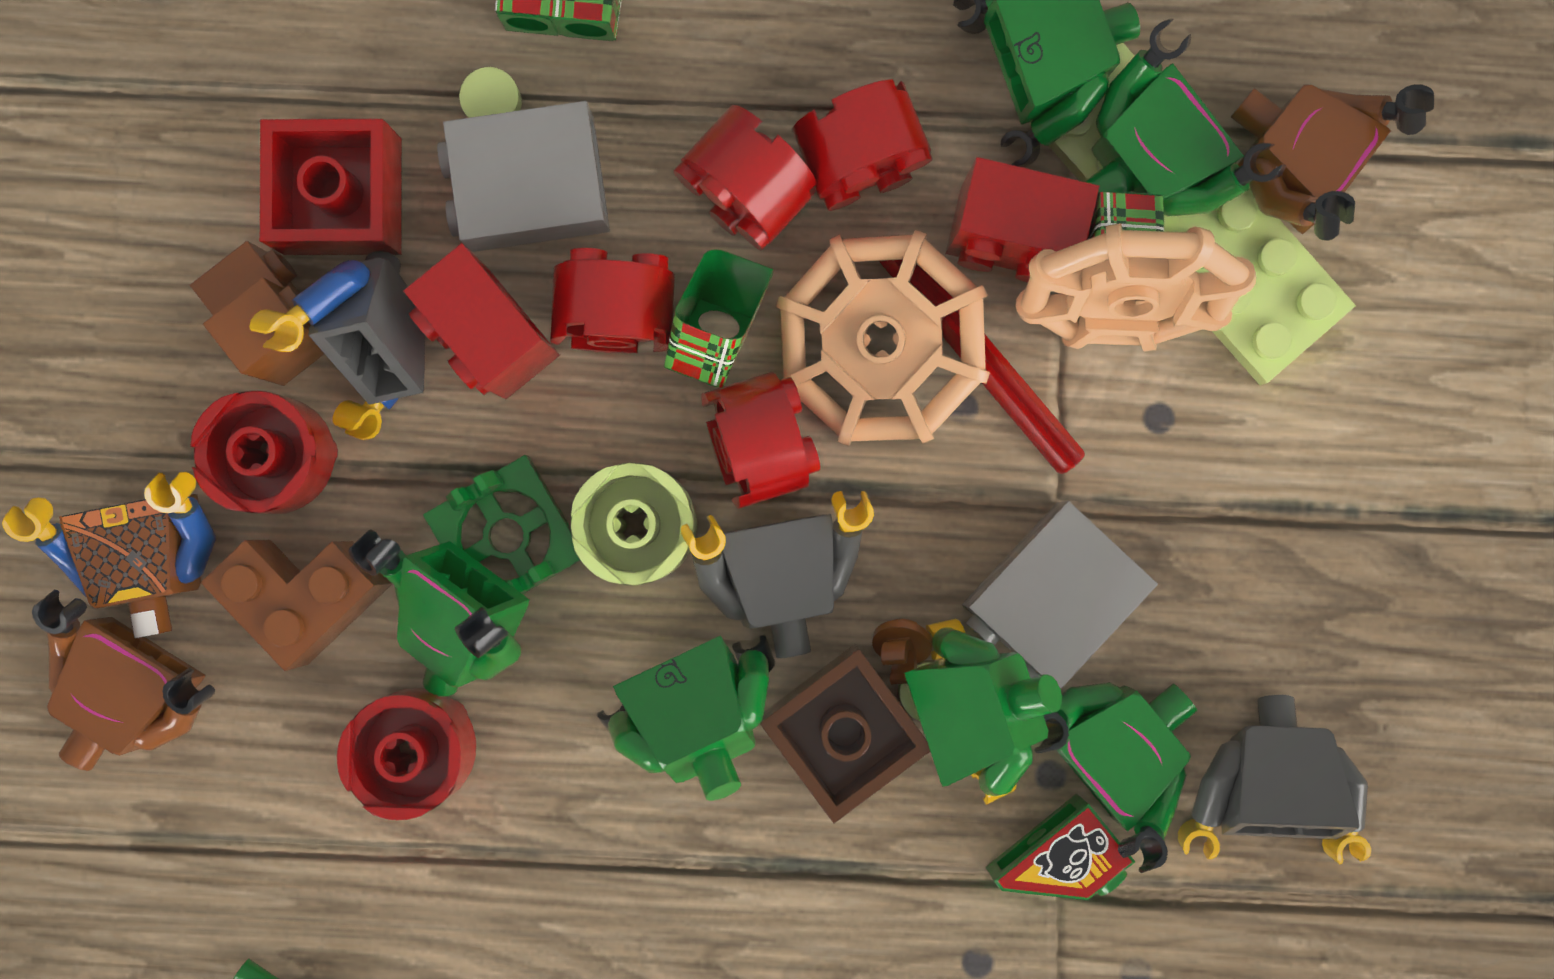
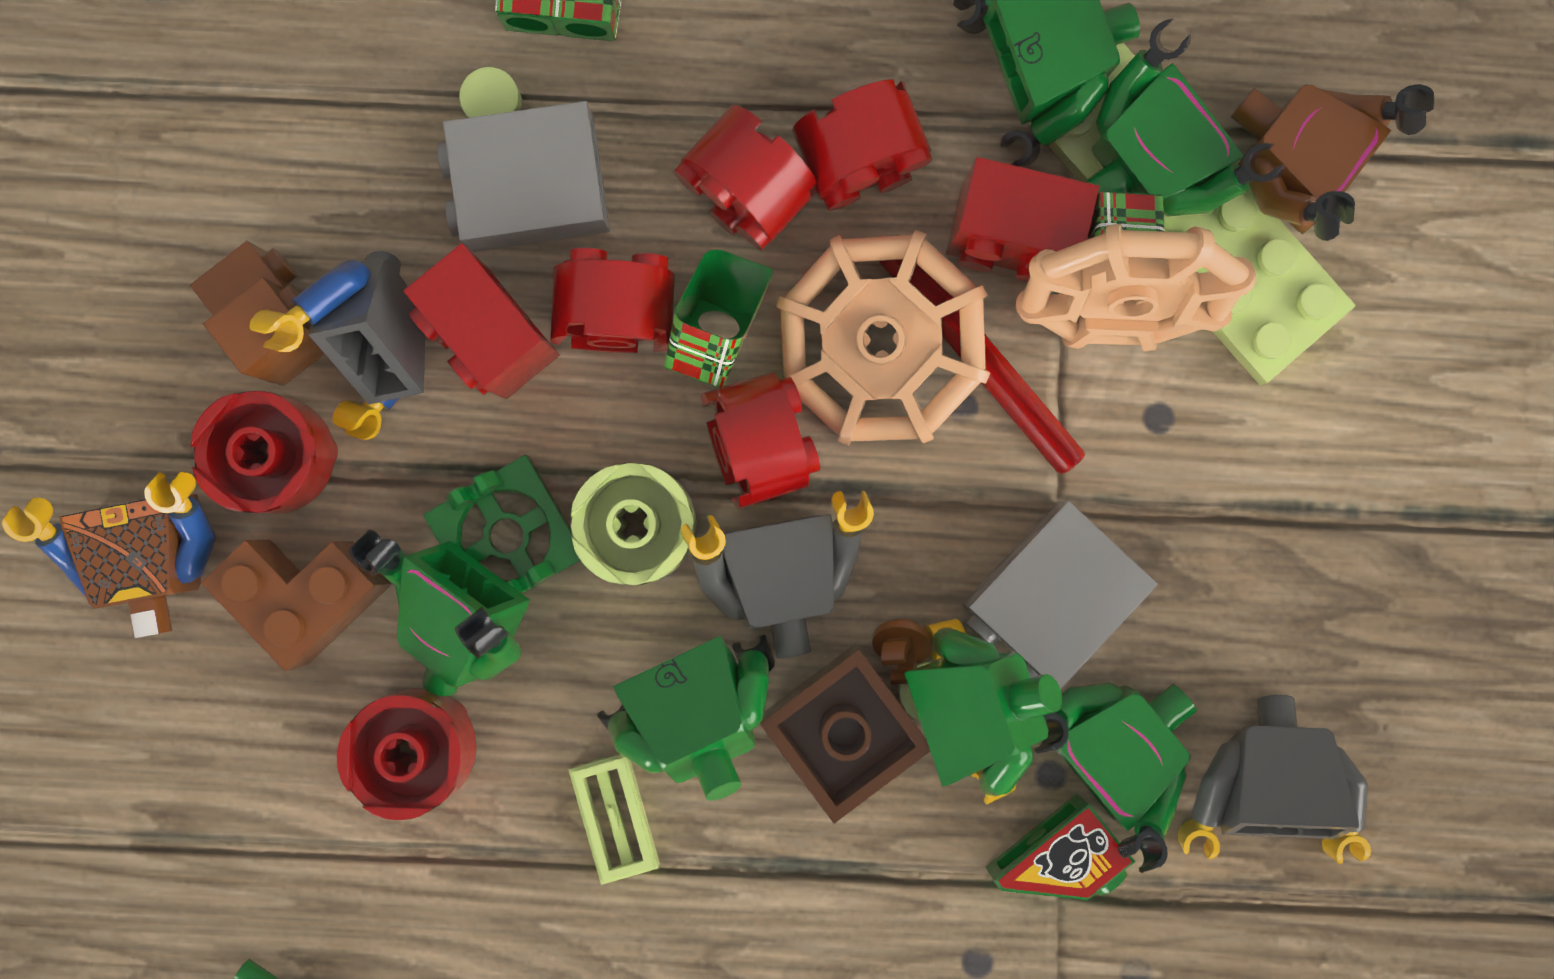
dark orange torso [32,589,215,771] -> none
red brick [259,119,402,255] -> none
none -> yellowish green tile [569,753,660,885]

